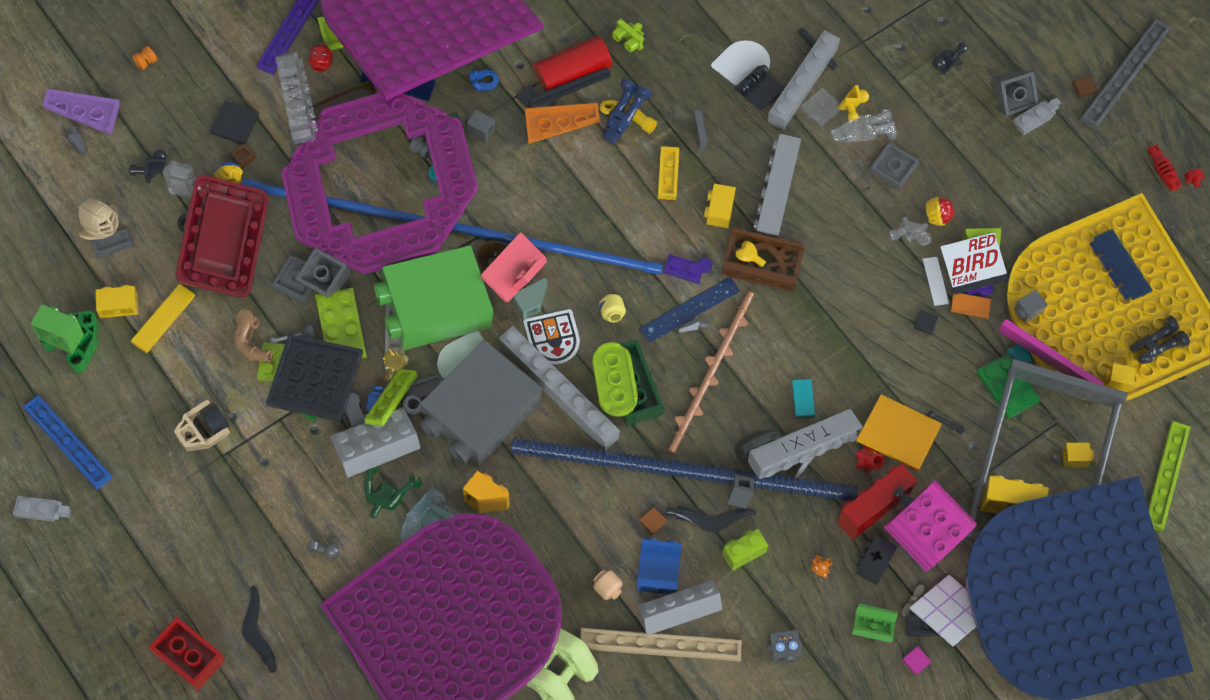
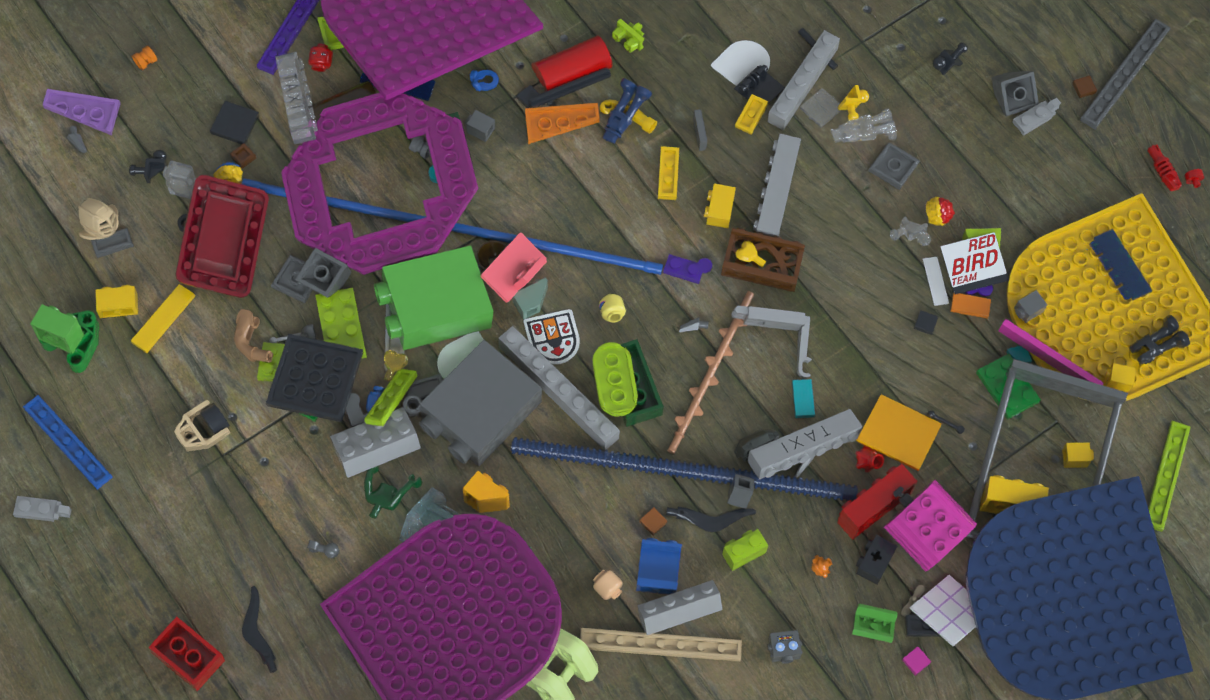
dark blue sticker [640,277,740,343] -> none
none -> light grey hinge [731,306,812,379]
none -> yellow plate [735,94,768,135]

